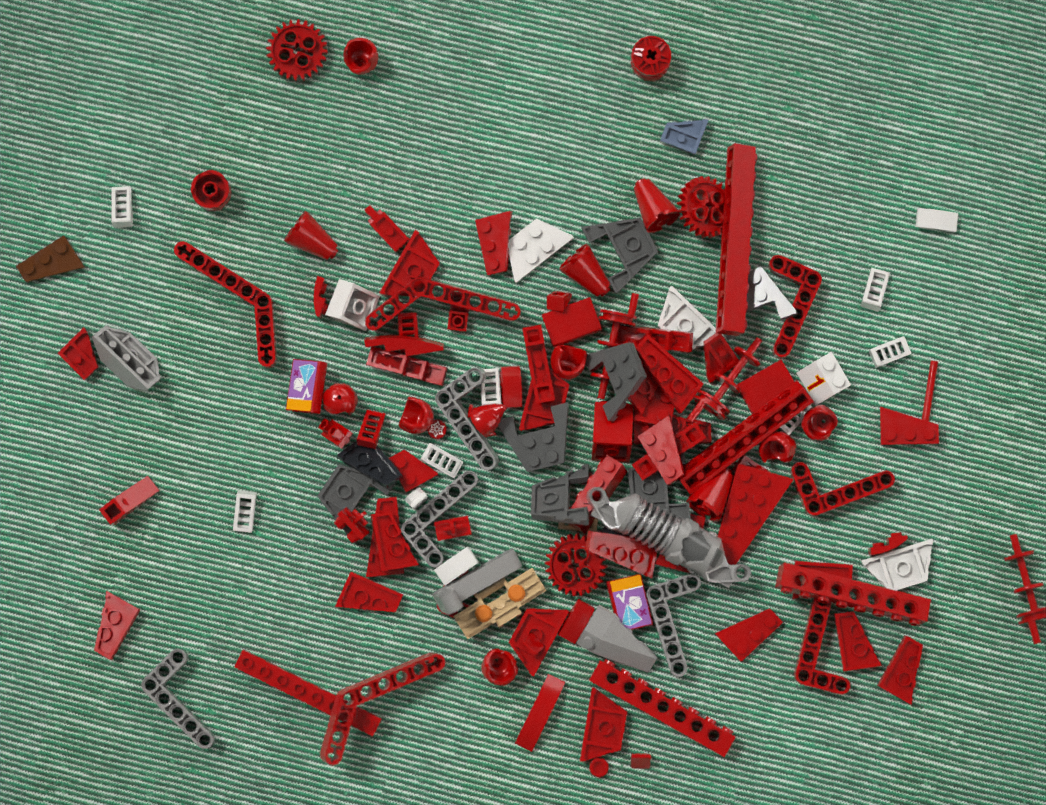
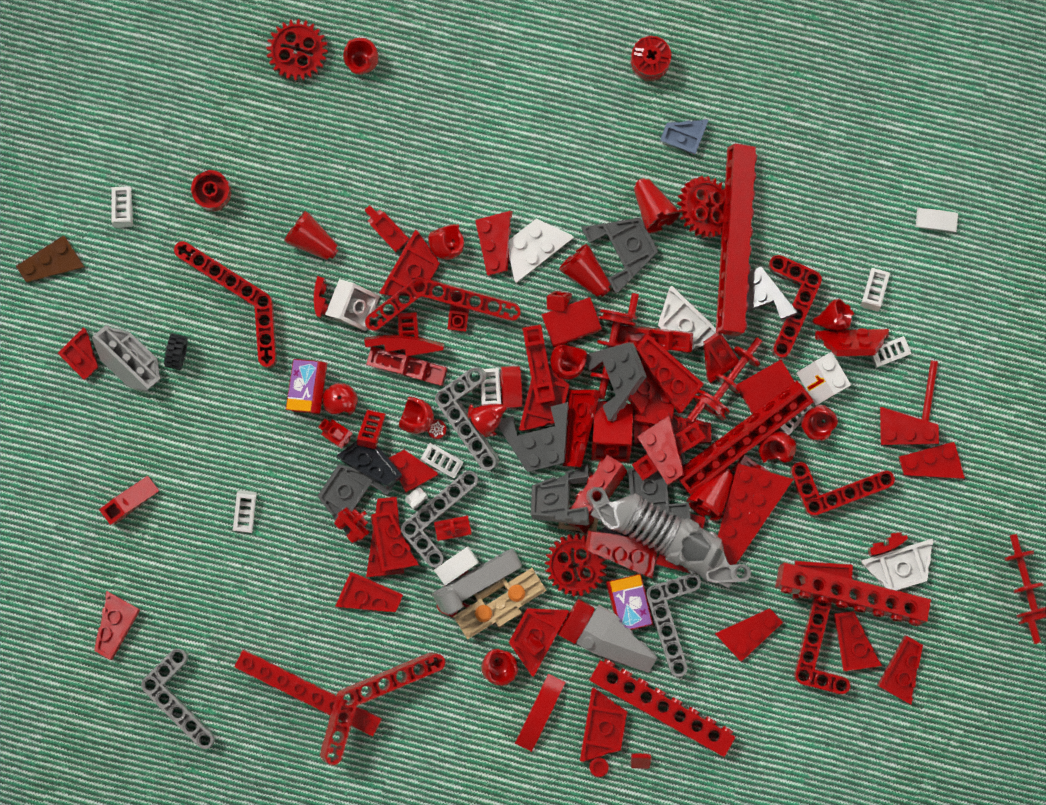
none -> black tyre [164,333,188,370]
none -> red piece [428,224,464,260]
none -> red wing [563,390,600,467]
none -> red hat [812,299,854,330]
none -> red wing [815,328,889,356]
none -> red wing [898,442,965,479]

